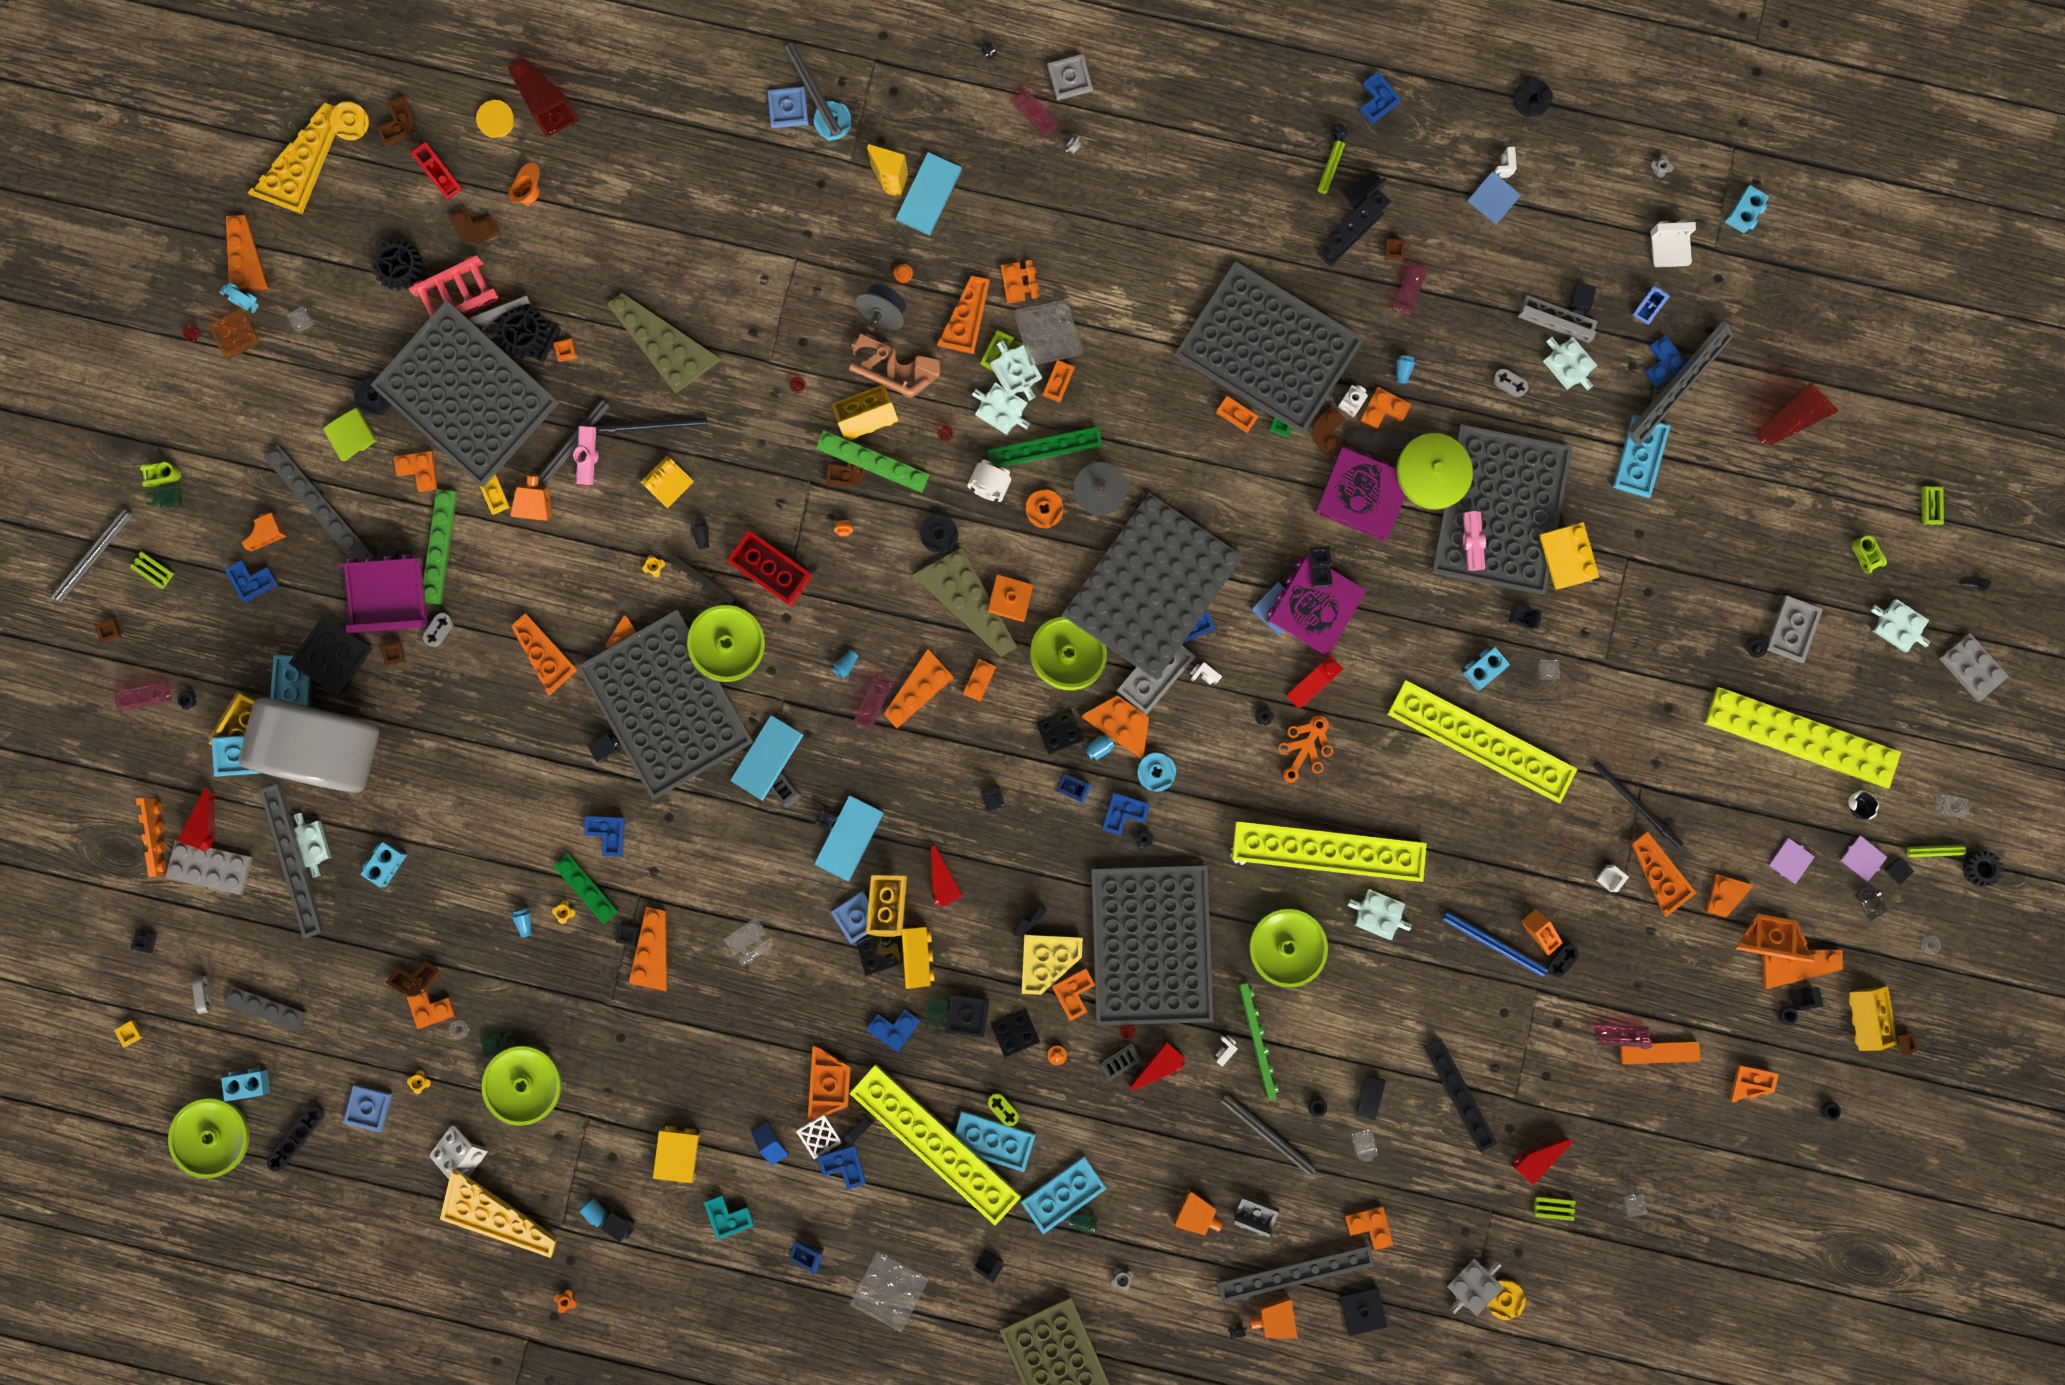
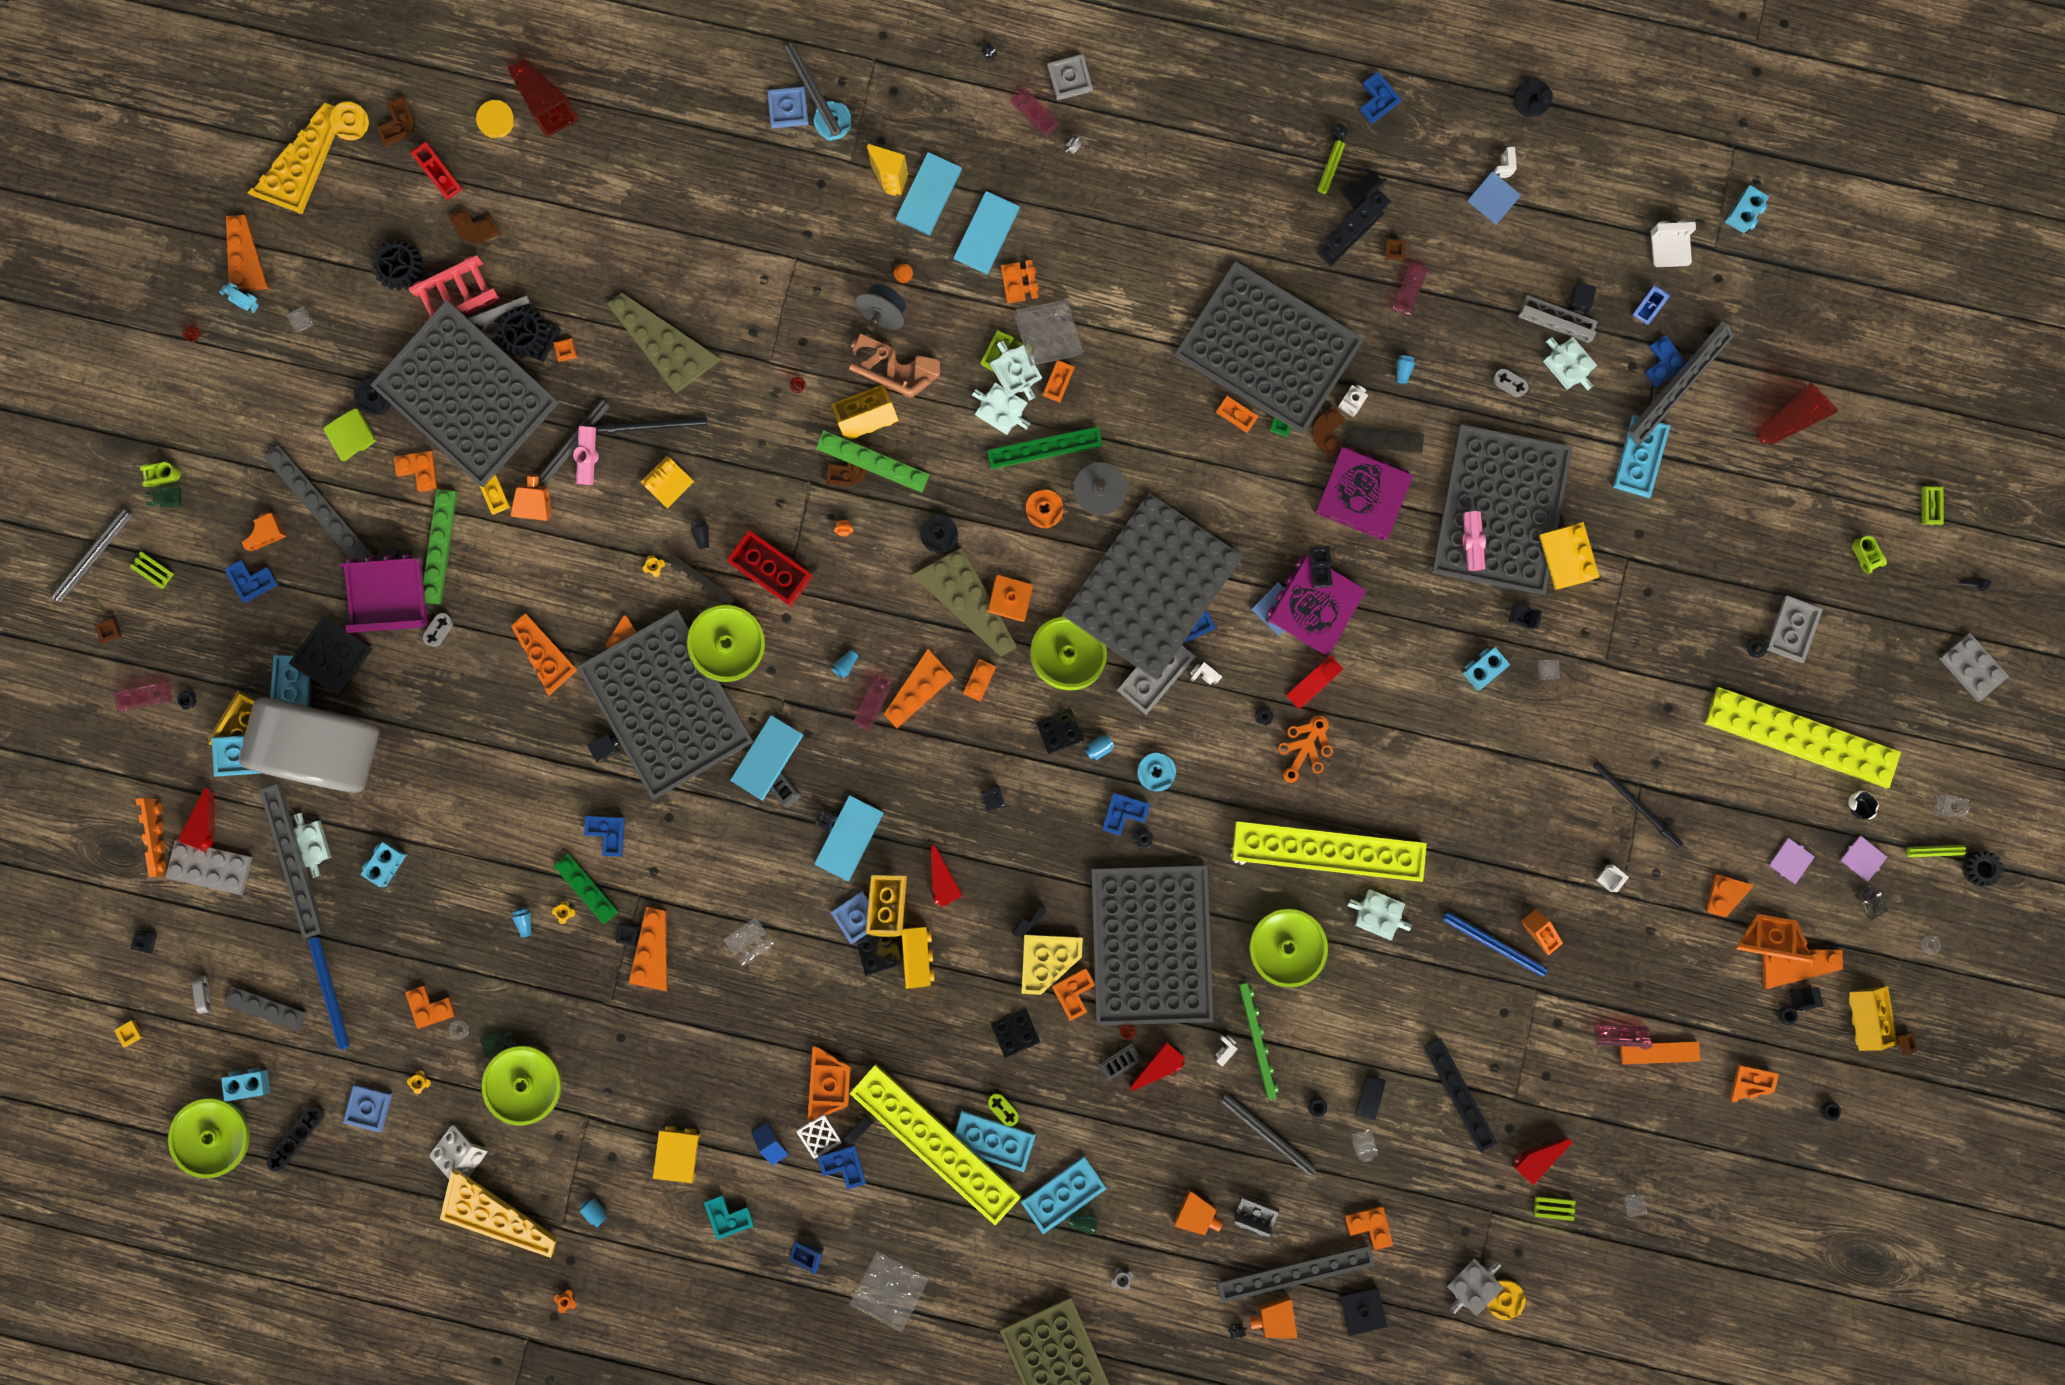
clear orange plate [208,309,261,360] -> none
reddish brown plate [381,643,406,666] -> none
reddish brown plate [385,961,442,997] -> none
orange piece [508,162,540,206] -> none
black brick [601,1209,635,1242] -> none
blue plate [866,1009,921,1053] -> none
clear green plate [925,996,949,1033] -> none
orange wing [937,276,990,354] -> none
clear red hinge [937,426,953,441] -> none
black plate [945,993,990,1038] -> none
white brick [967,460,1011,502] -> none
black panel [973,1250,1004,1283] -> none
orange tile [1047,1045,1067,1065] -> none
blue slope [1056,773,1092,804] -> none
orange wing [1081,696,1149,759] -> none
orange plate [1360,387,1411,430] -> none
neon yellow plate [1387,680,1577,803] -> none
lime dish [1397,433,1473,510] -> none
black beam [1547,945,1579,977] -> none
orange wing [1631,832,1696,917] -> none
light grey plate [1651,155,1674,178] -> none
light aqua plate [1870,599,1931,652] -> none
black tile [1885,857,1914,885] -> none
none -> blue axle [308,937,350,1050]
none -> medium azure tile [954,191,1020,275]

